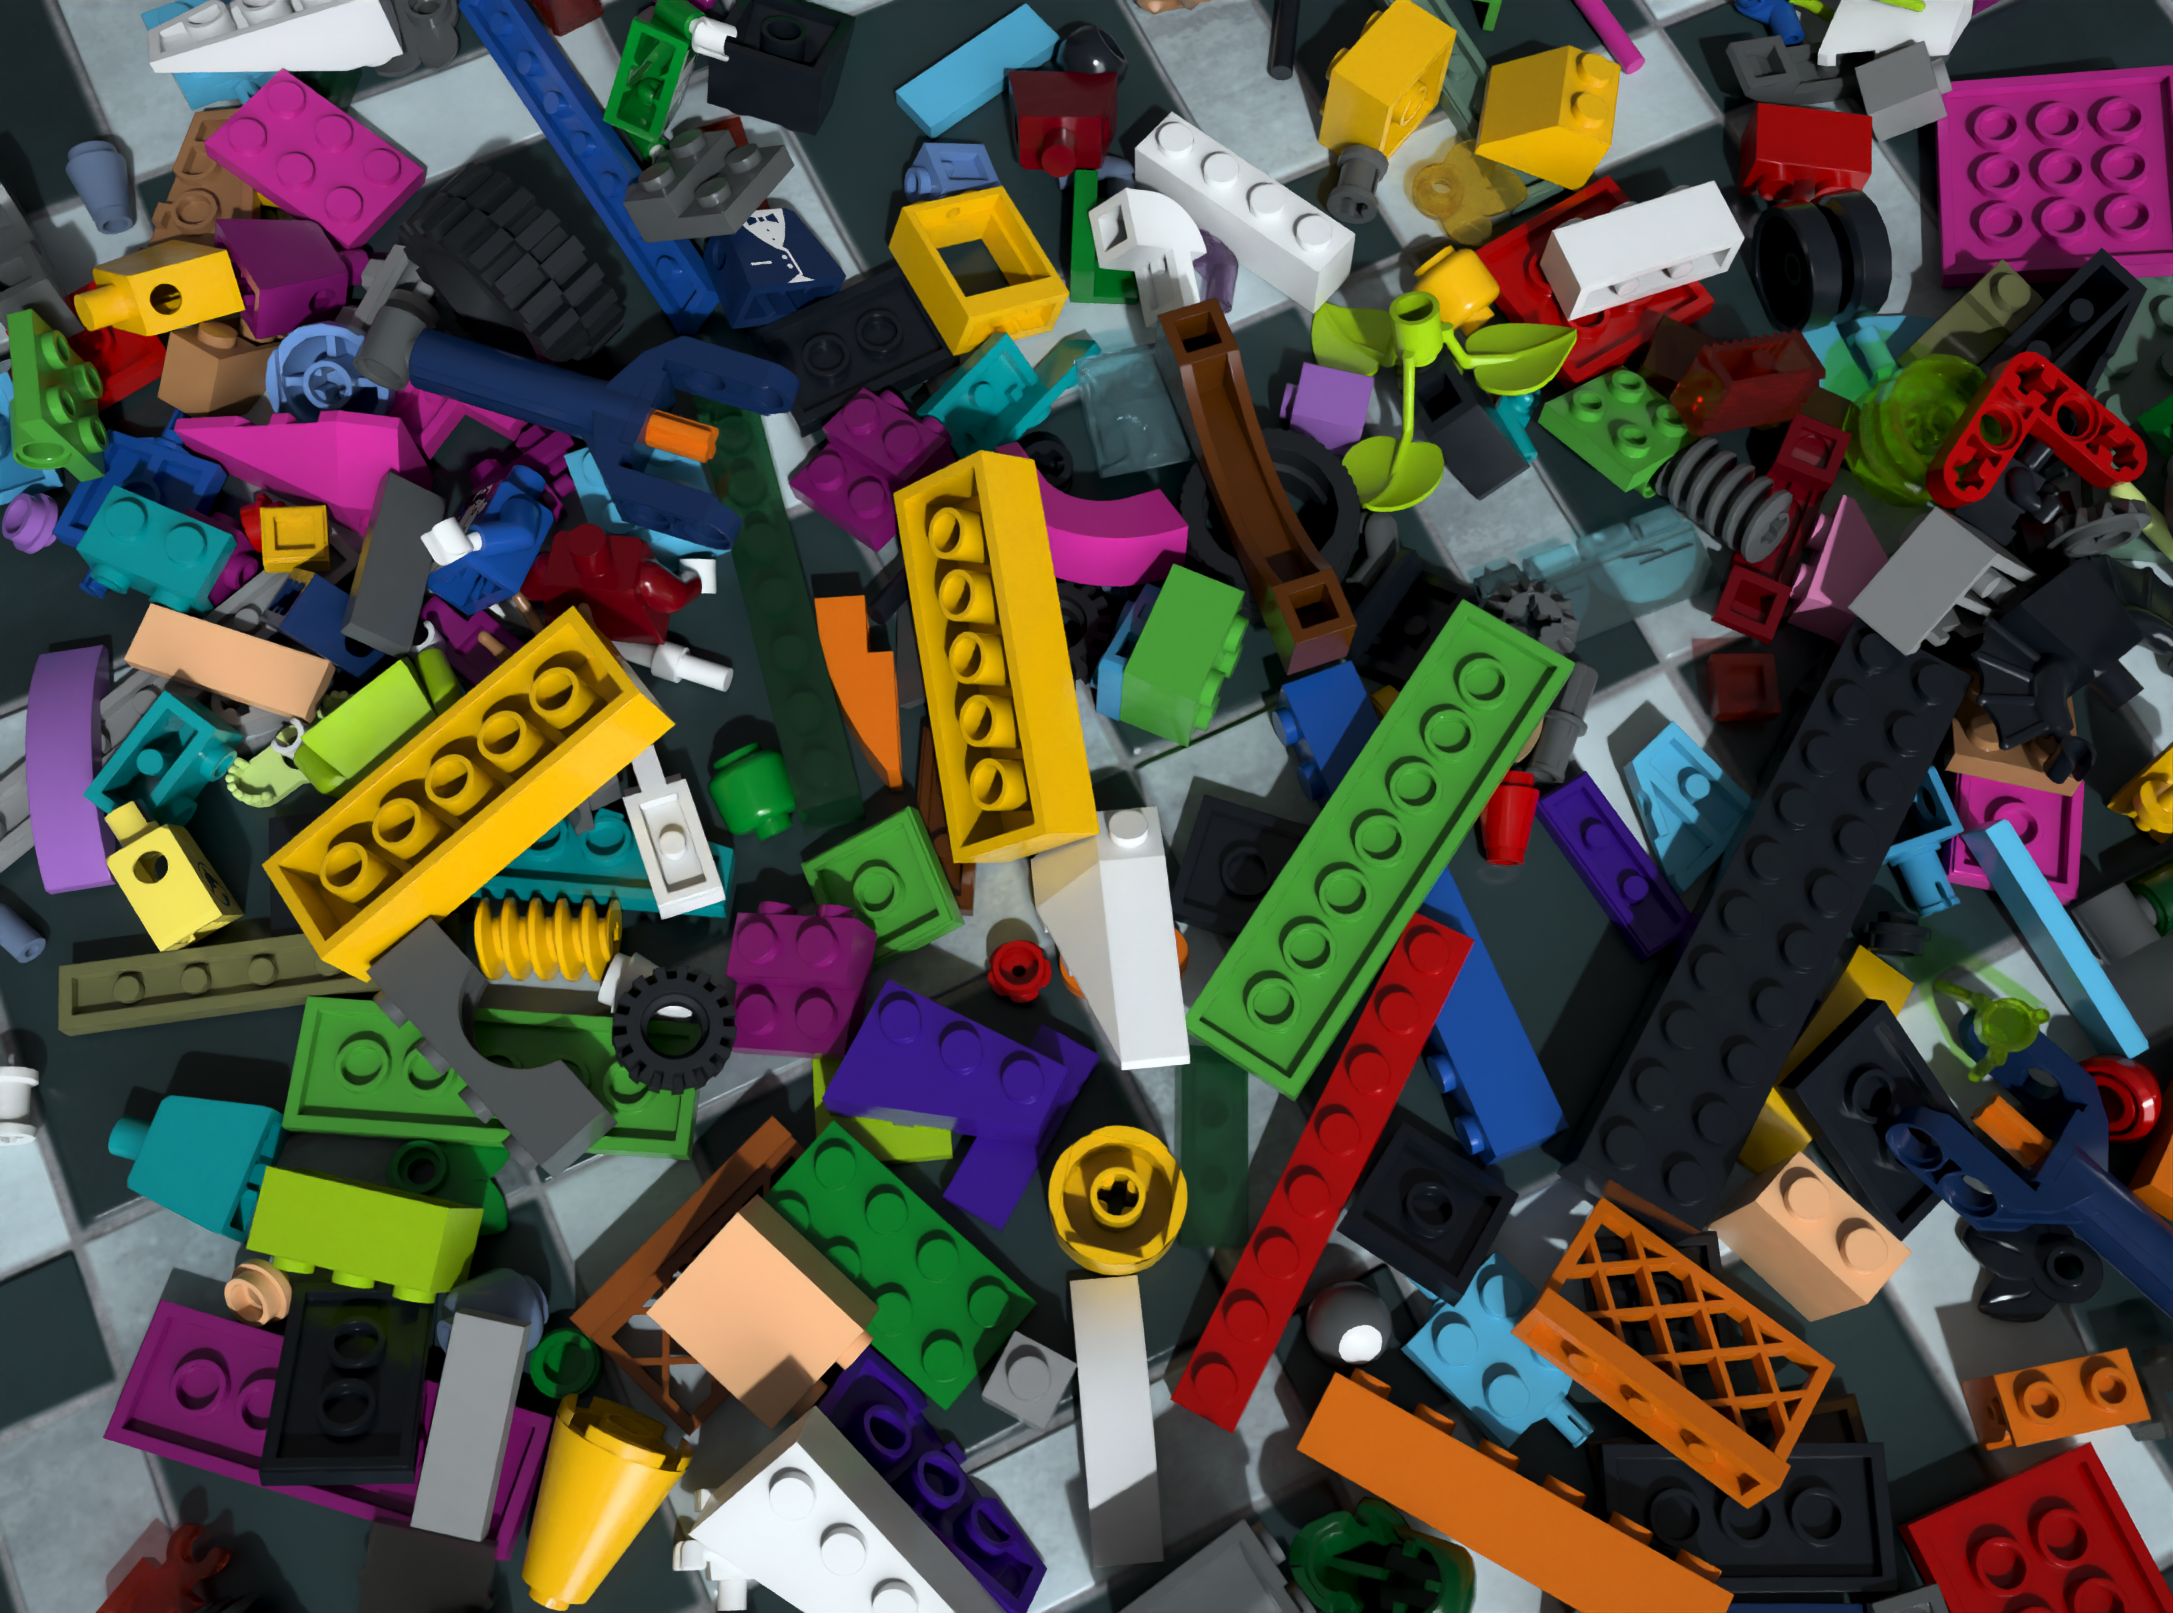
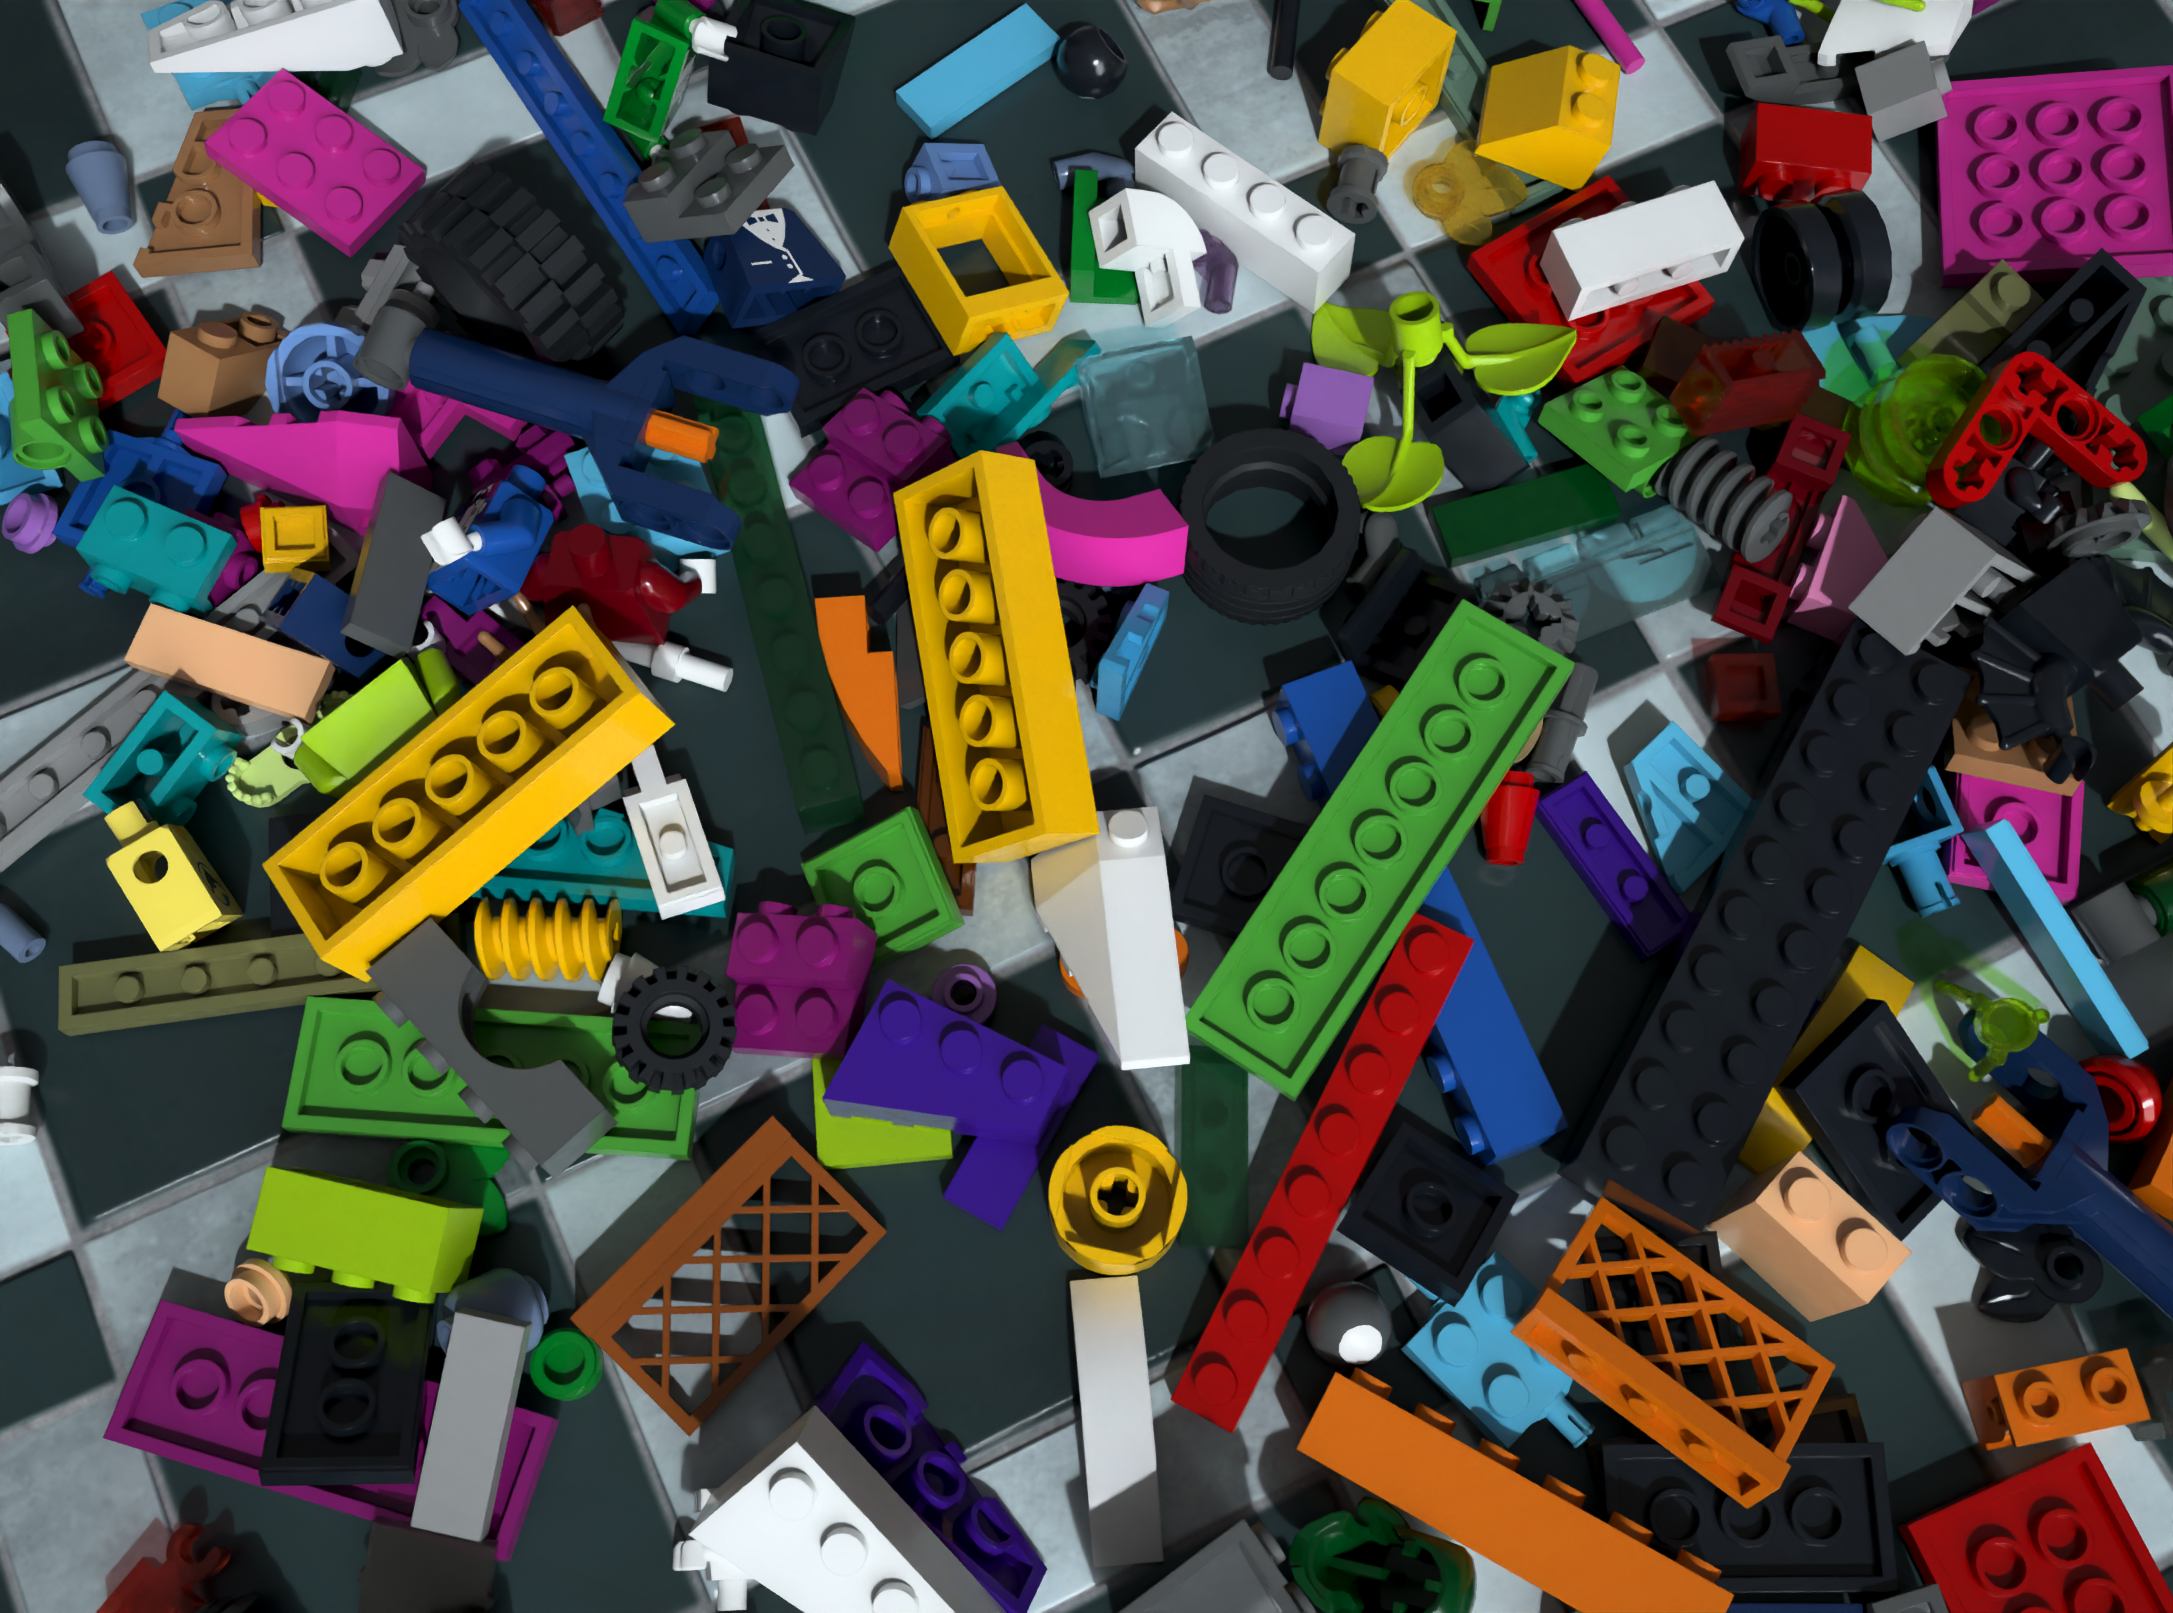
medium lavender slope [25,645,117,894] -> none
yellow torso [74,239,246,336] -> none
teal torso [108,1095,290,1244] -> none
magenta torso [214,219,369,339] -> none
yellow cone [521,1394,695,1611] -> none
light nougat brick [646,1194,880,1430] -> none
green head [707,742,803,842] -> none
green plate [762,1120,1037,1411] -> none
light grey brick [981,1331,1077,1434] -> none
red plate [987,940,1052,1003] -> none
dark red torso [1009,71,1118,177] -> none
bright green brick [1119,563,1249,748] -> none
reddish brown arch [1154,297,1357,675] -> none
yellow head [1412,245,1500,337] -> none
black plate [1862,911,1932,957] -> none
none -> medium lavender plate [931,964,997,1025]
none -> dark green tile [1428,463,1621,569]

